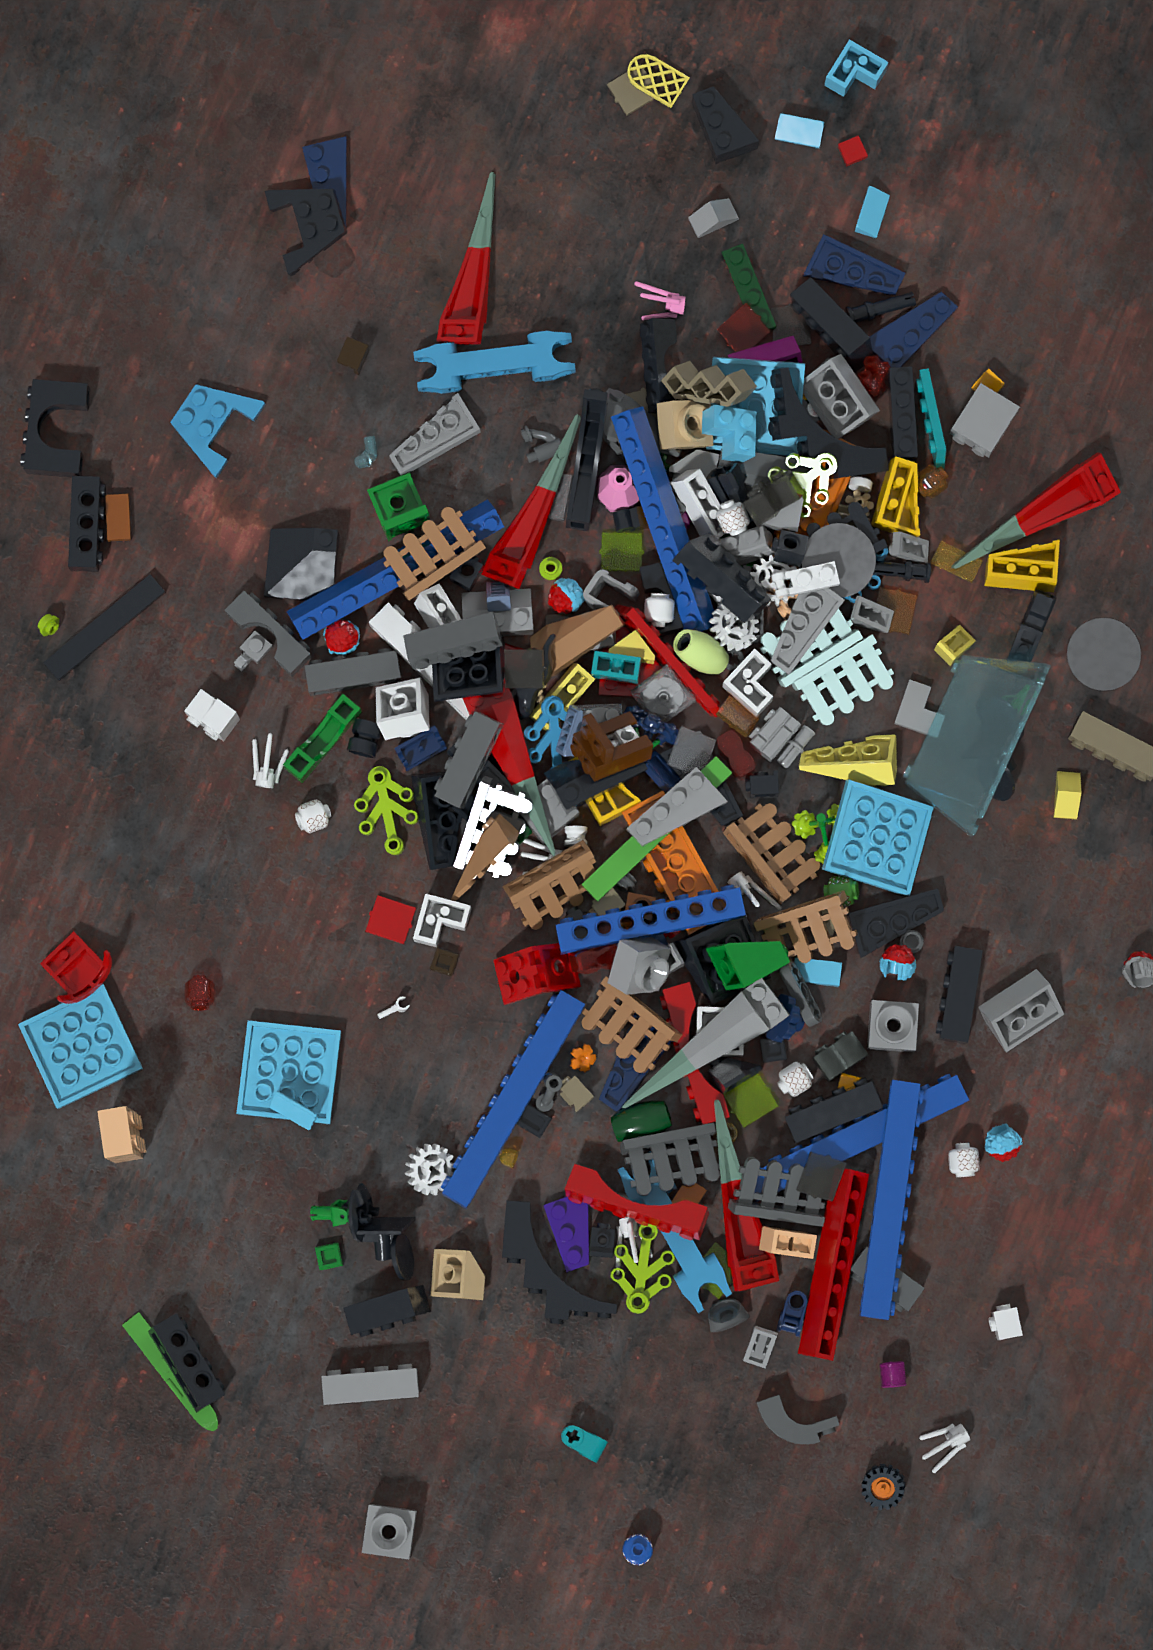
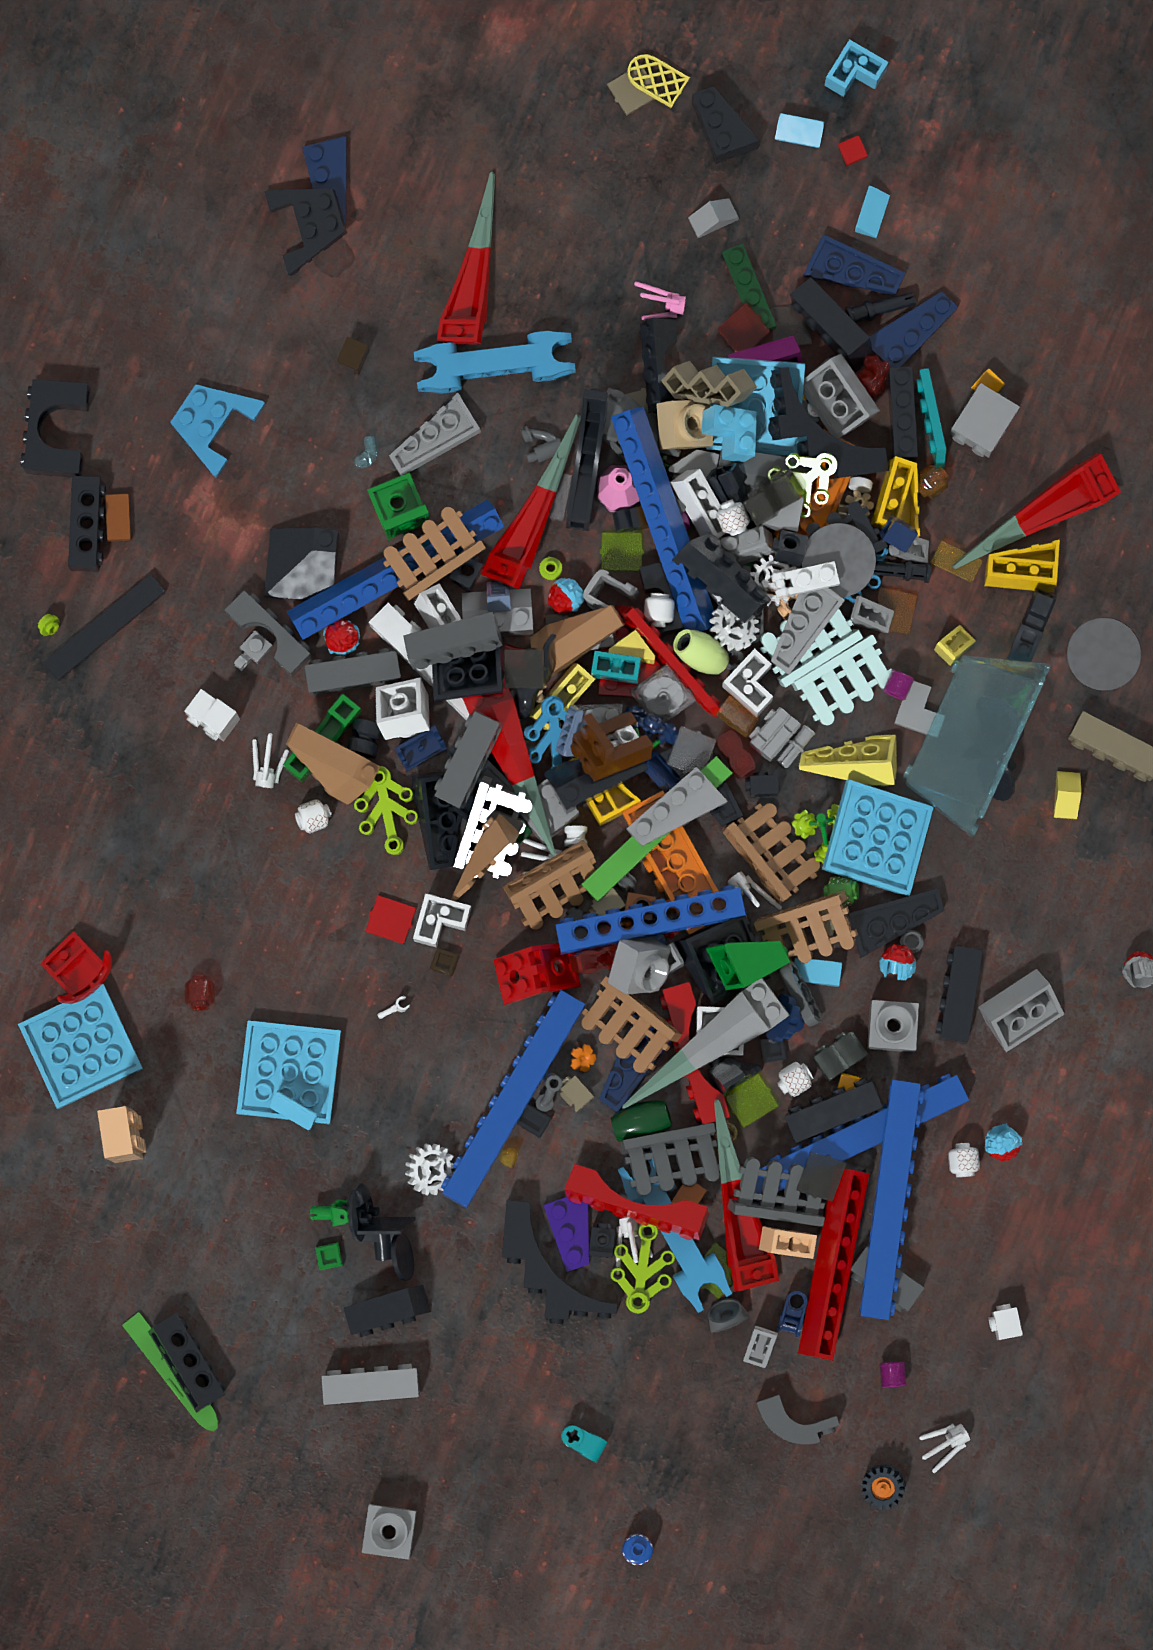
tan slope [430,1249,485,1300] -> none
none -> medium nougat wedge [286,723,380,805]
none -> dark blue panel [879,514,918,553]
none -> magenta piece [883,670,915,700]

